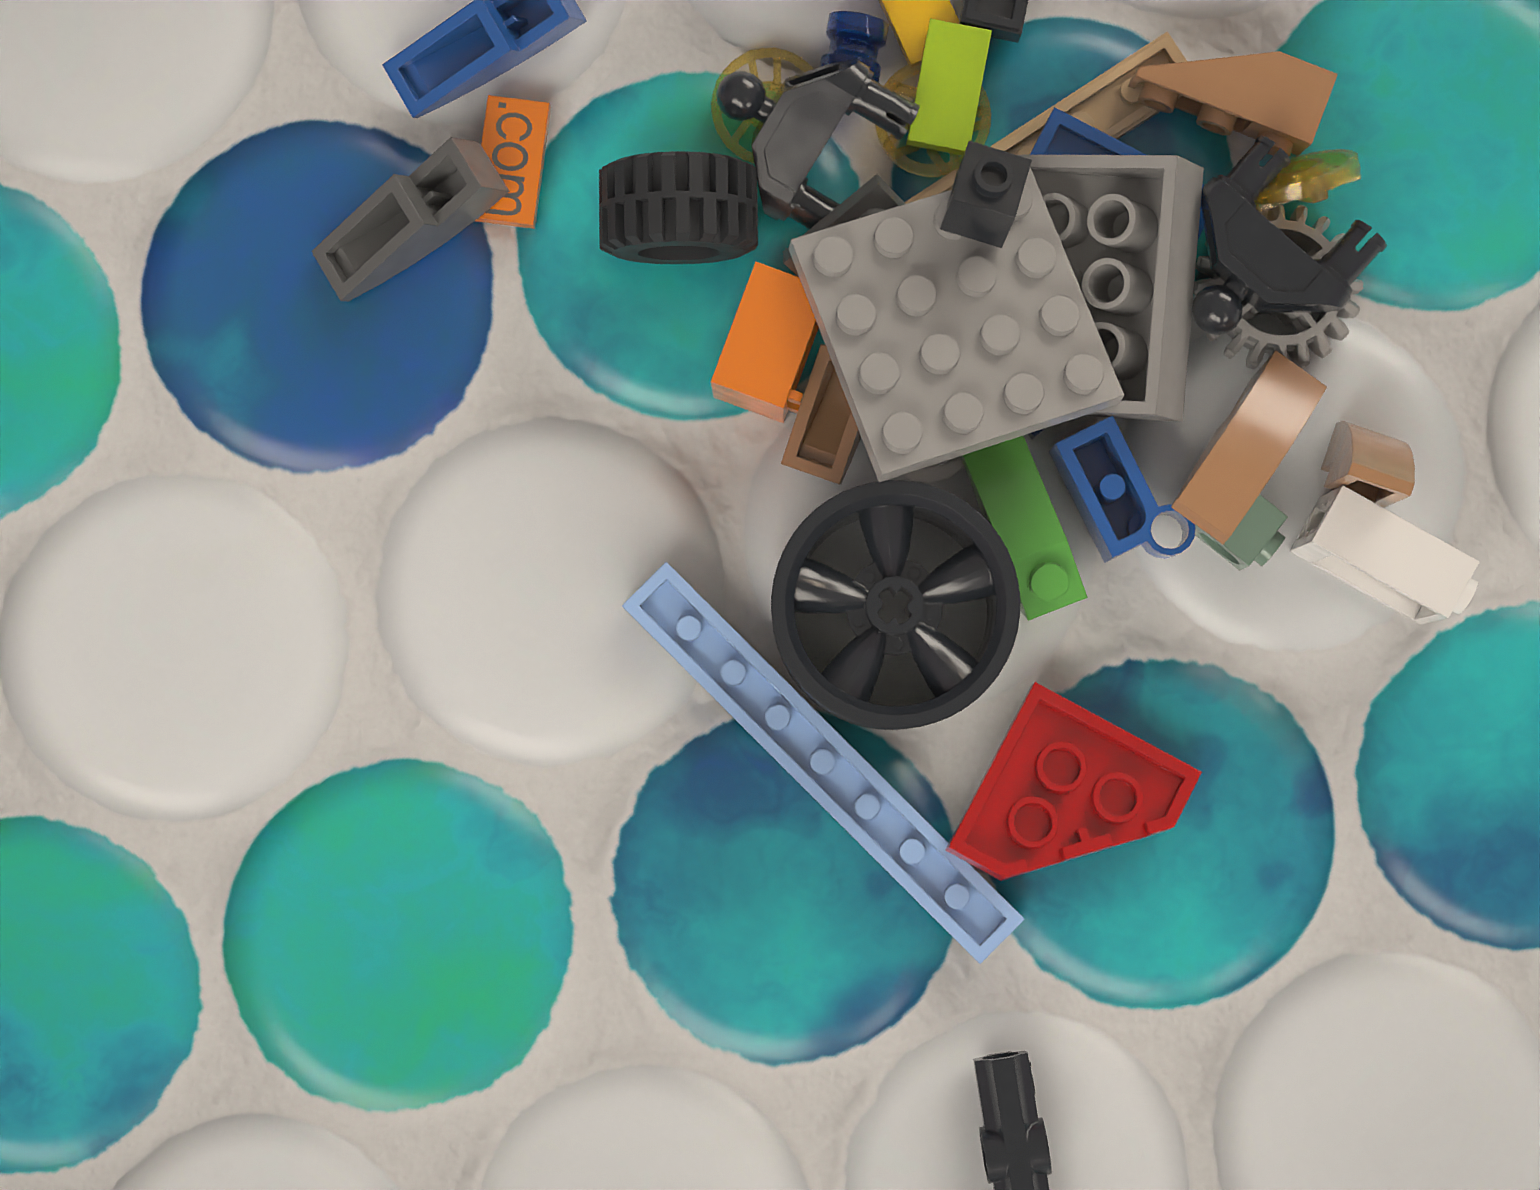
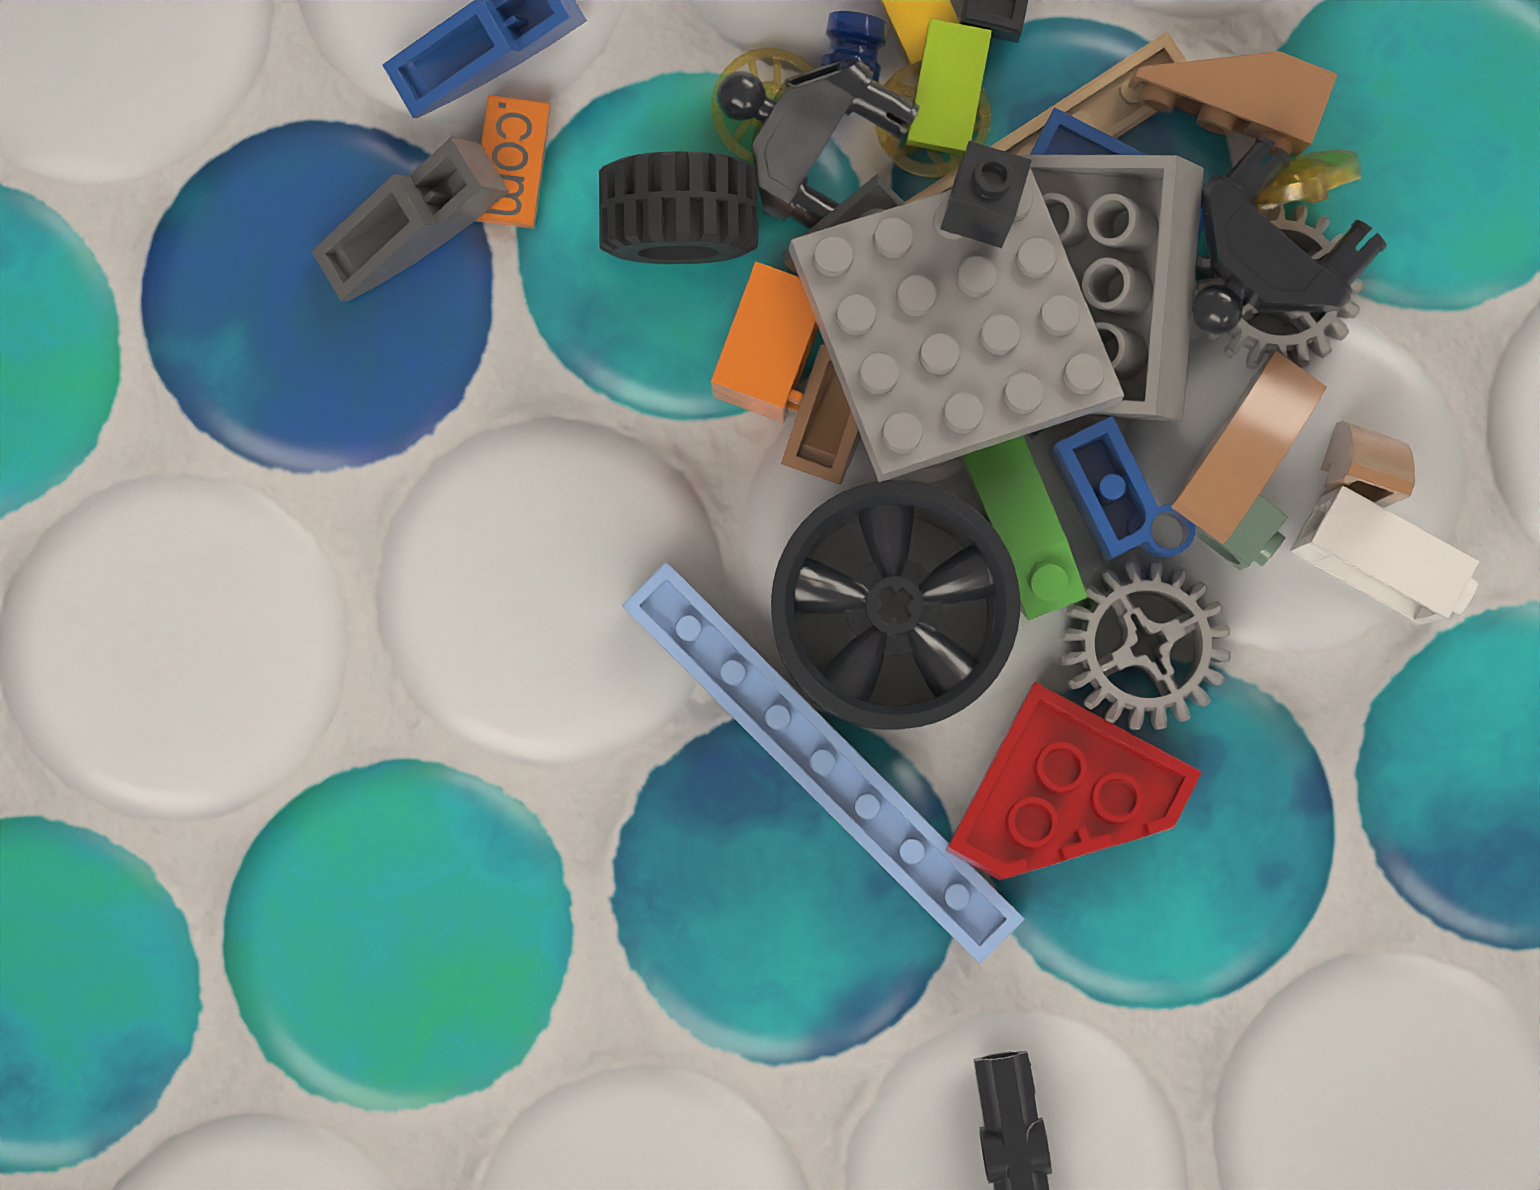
none -> light grey gear [1059,560,1231,730]

